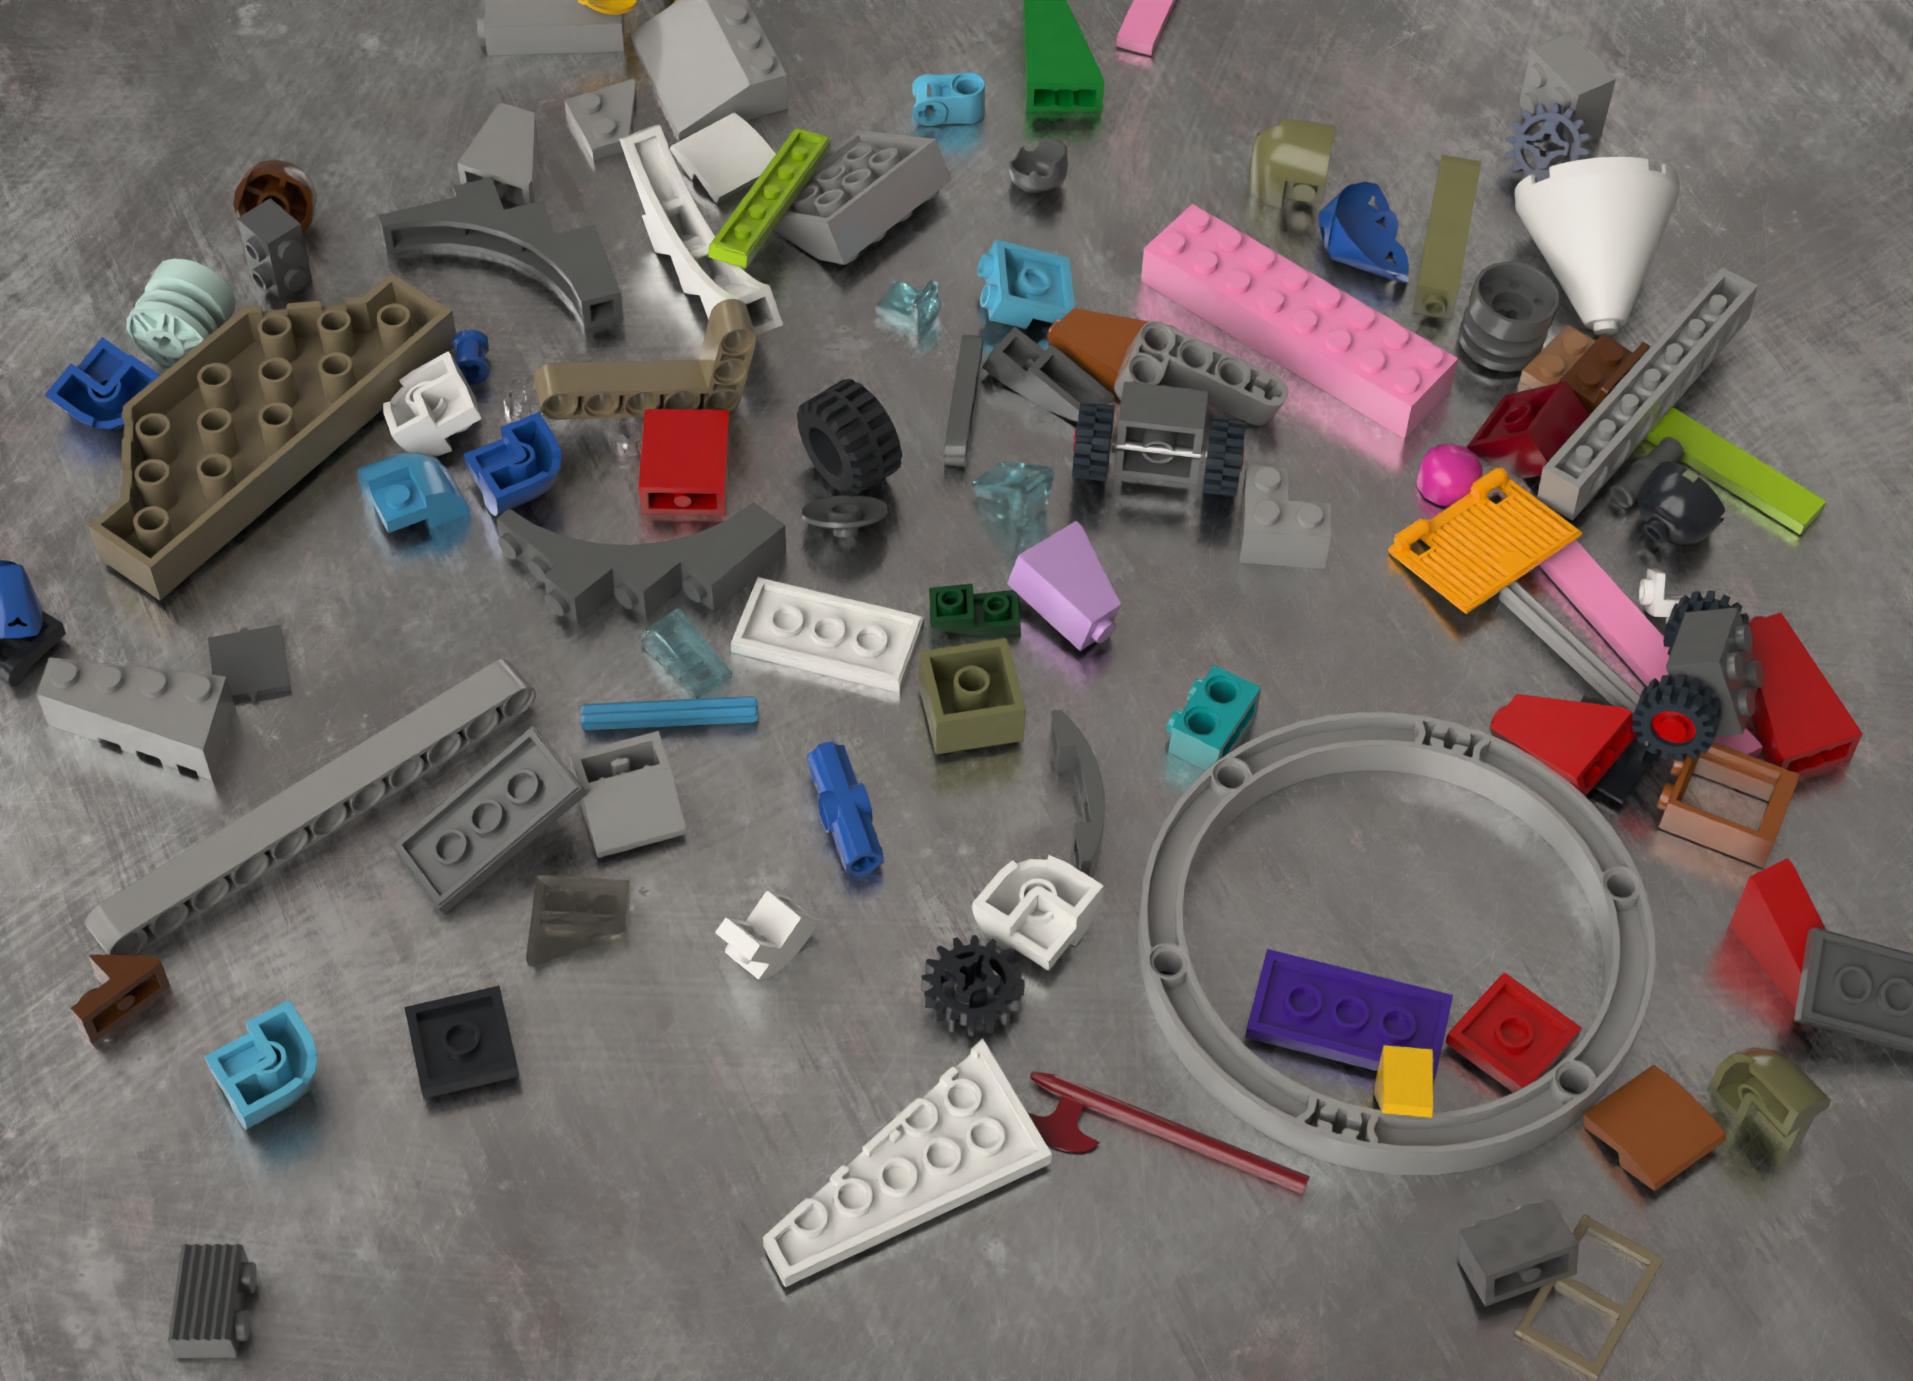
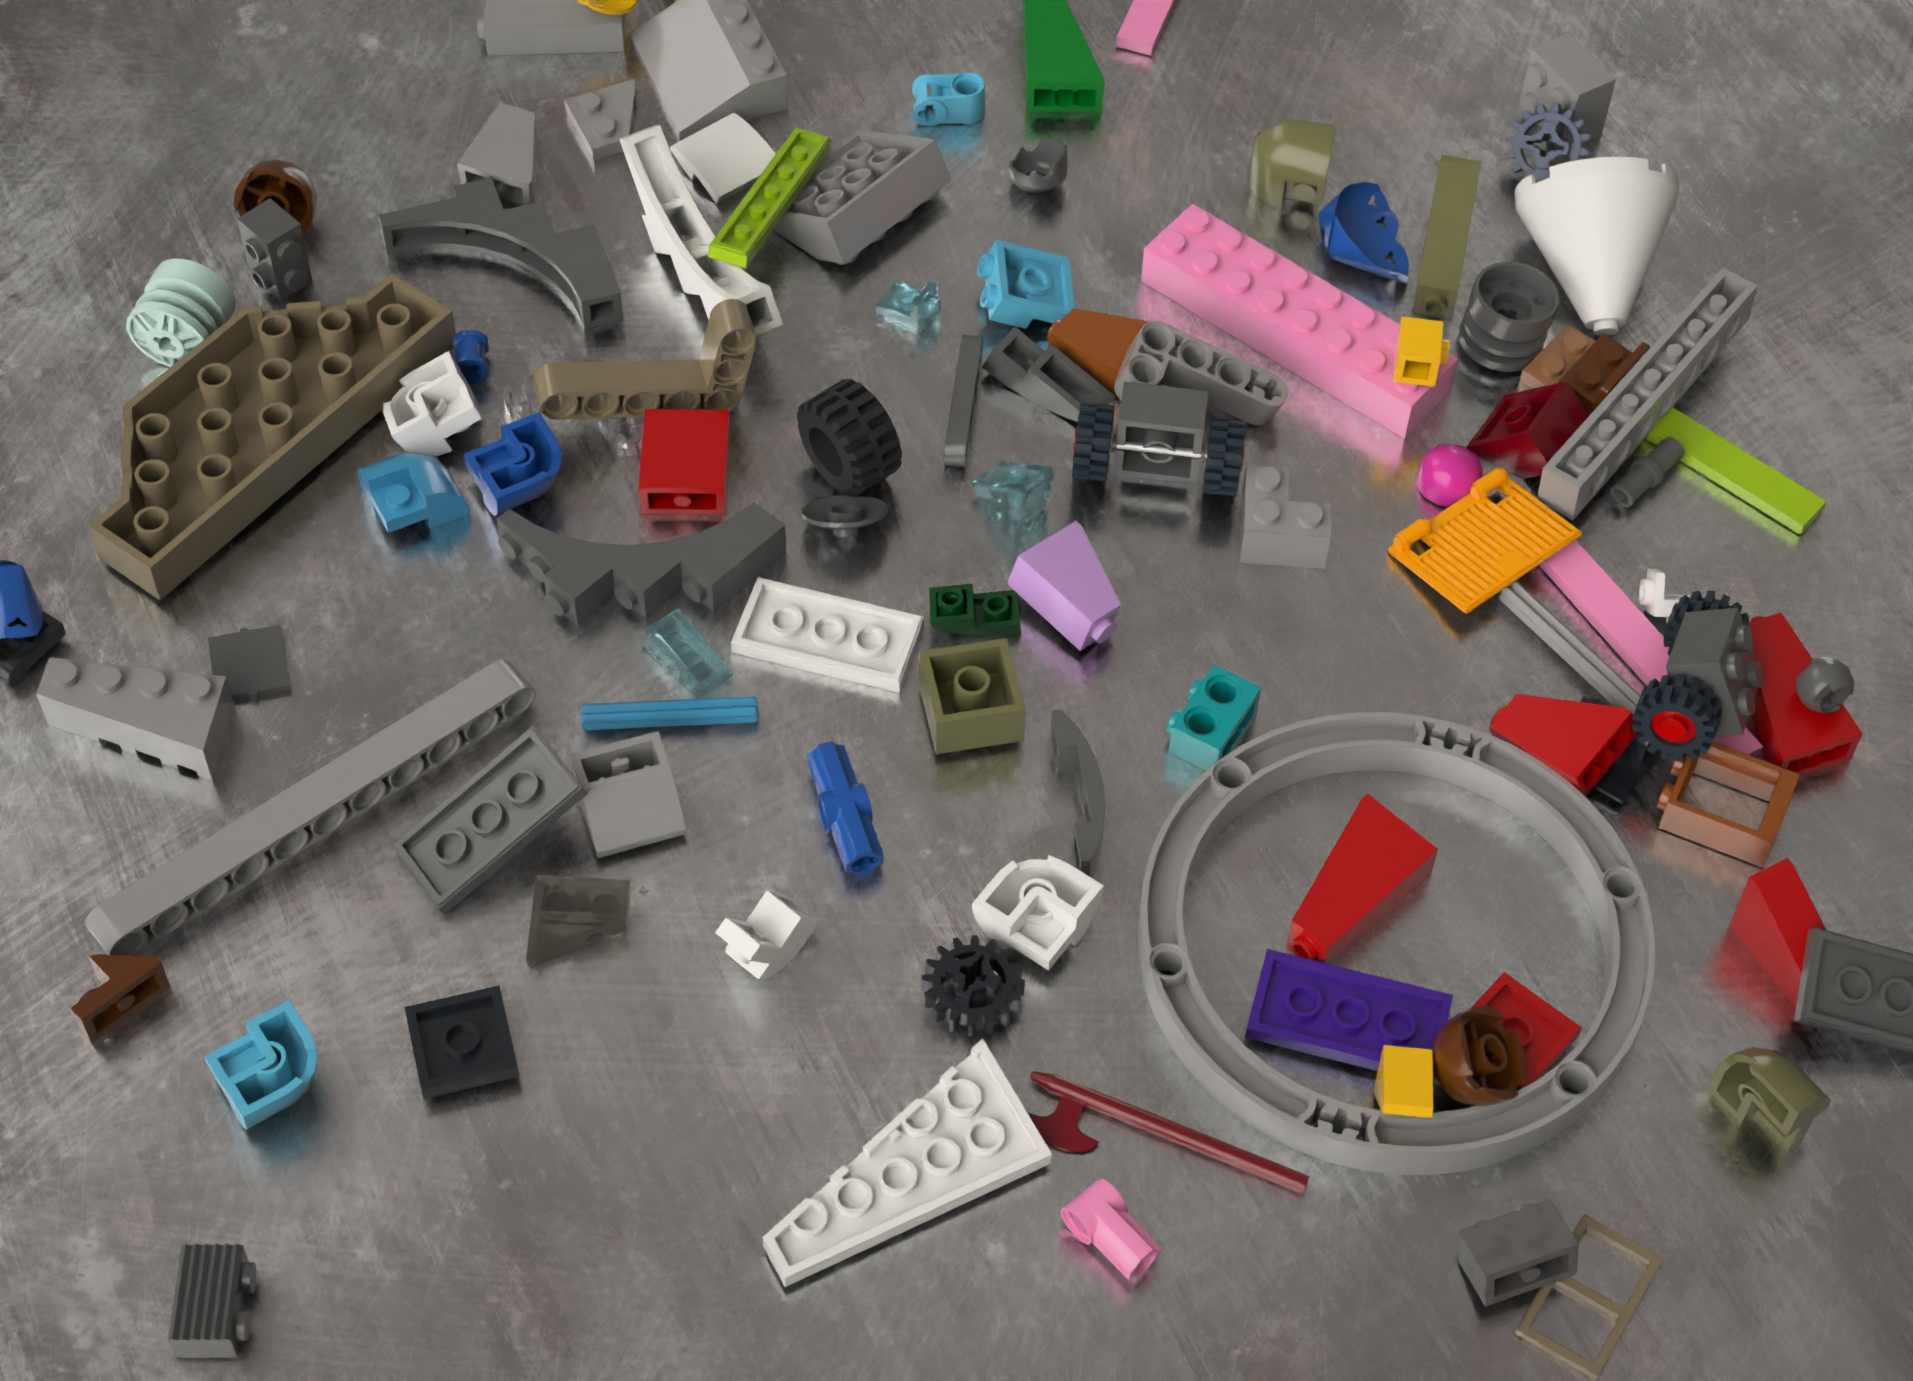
blue brick [44,337,160,431] -> none
dark orange slope [1583,1065,1726,1191] -> none
black cylinder [1638,461,1725,546] -> none
none -> bright pink piece [1061,1179,1161,1280]
none -> red slope [1287,794,1438,965]
none -> yellow brick [1393,317,1450,387]
none -> reddish brown cylinder [1431,1006,1527,1107]
none -> dark grey piece [1795,657,1854,713]

